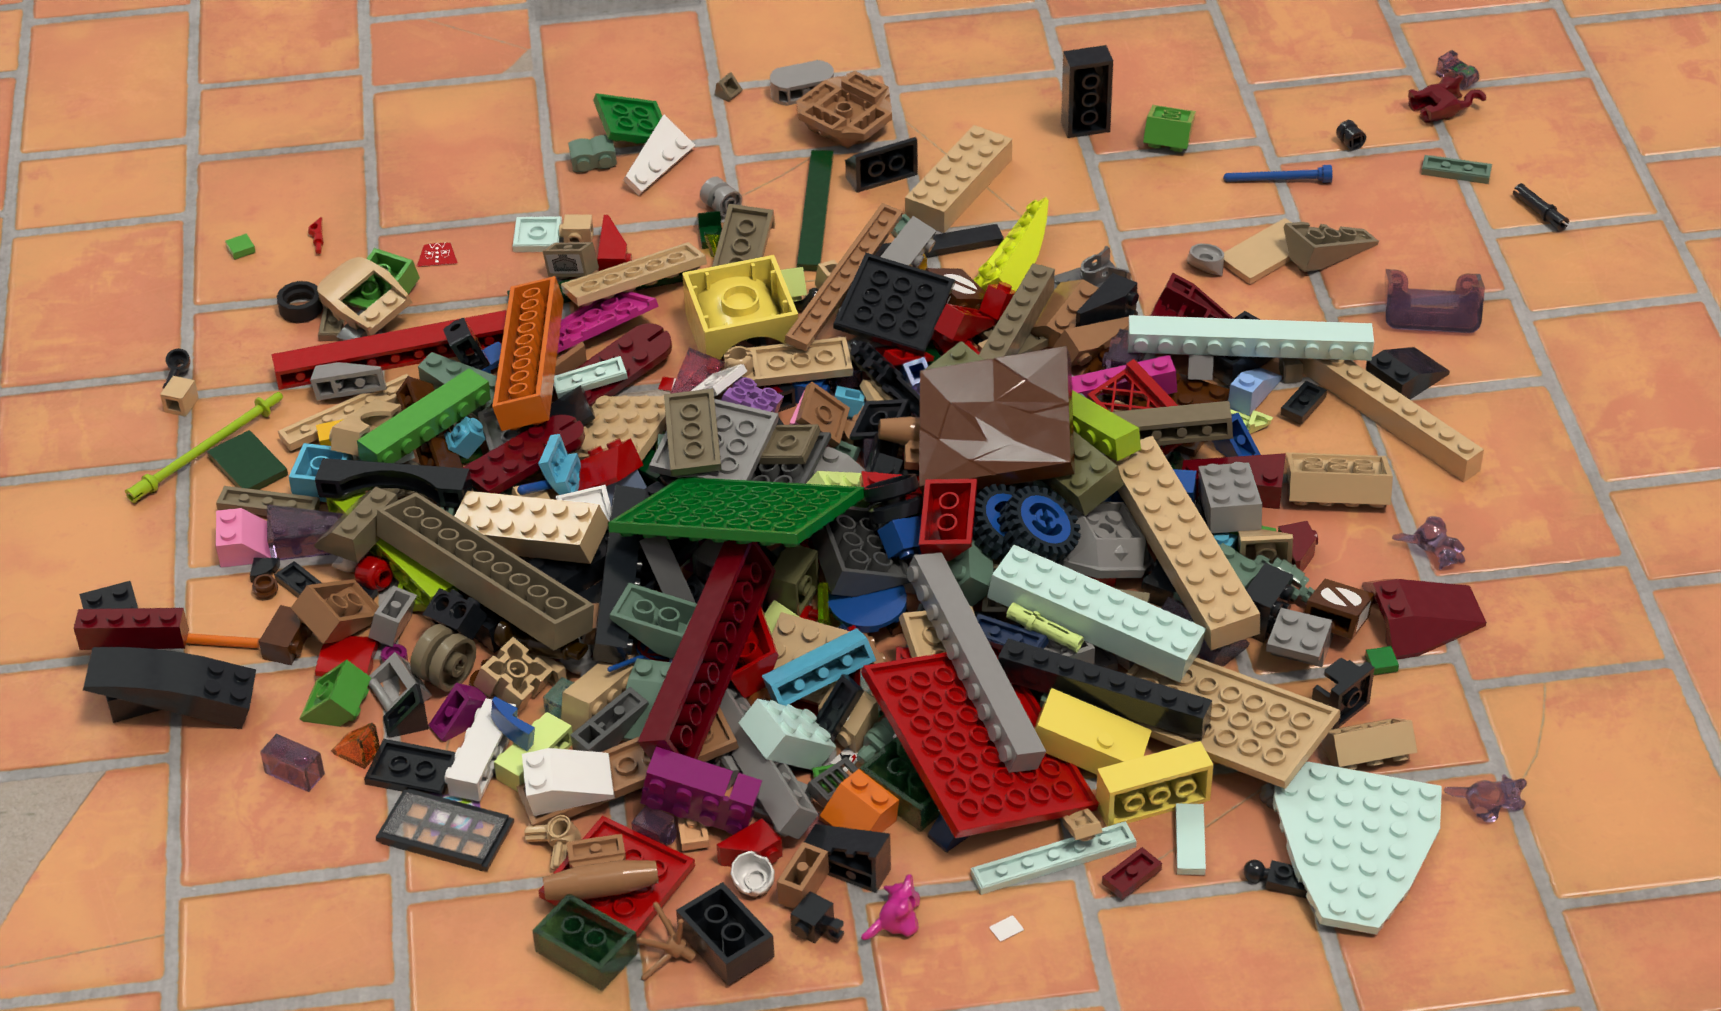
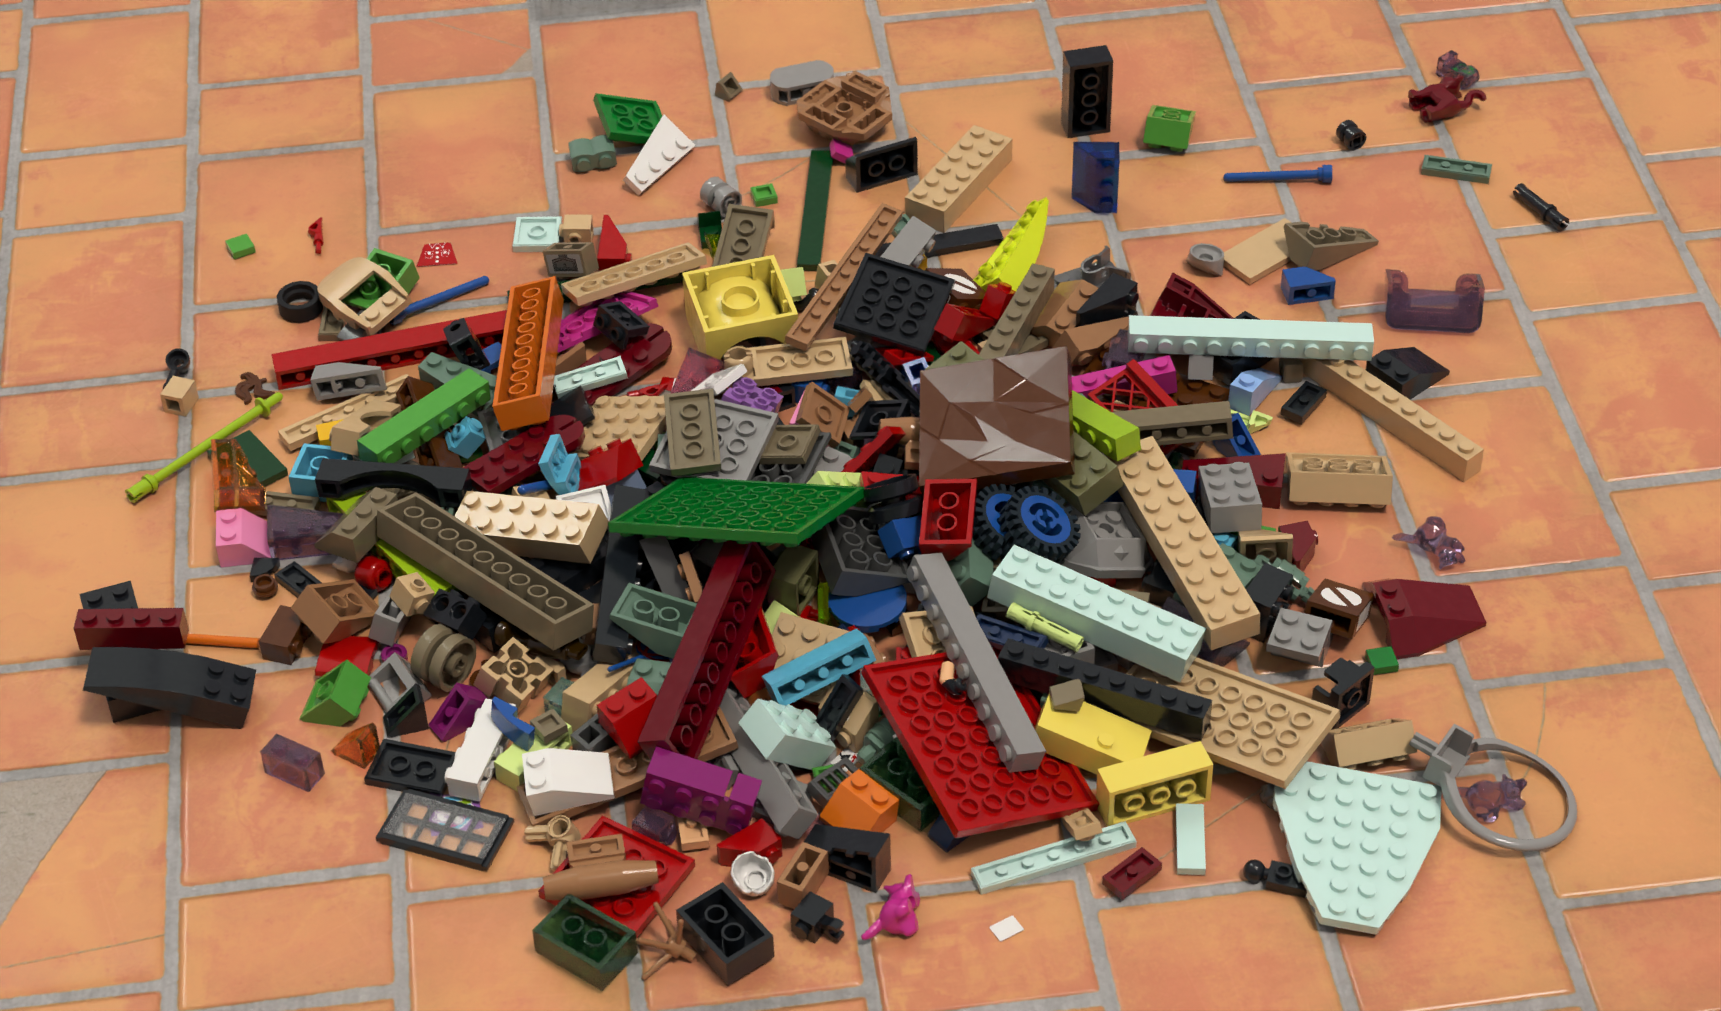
none -> clear orange wedge [211,439,266,512]
none -> reddish brown piece [235,372,275,405]
none -> blue piece [390,276,490,325]
none -> tan brick [390,572,435,617]
none -> dark tan plate [530,709,568,744]
none -> black bracket [593,301,650,349]
none -> red slope [597,677,657,759]
none -> red hand [622,383,668,396]
none -> medium nougat plate [677,551,703,603]
none -> bright green tile [750,184,778,207]
none -> dark pink tile [829,138,853,163]
none -> red plate [841,426,906,473]
none -> medium nougat tile [847,387,873,413]
none -> arm [939,661,967,696]
none -> dark tan slope [1049,679,1084,712]
none -> clear blue slope [1072,142,1120,213]
none -> blue slope [1281,266,1336,305]
none -> light grey brick [1409,724,1577,851]

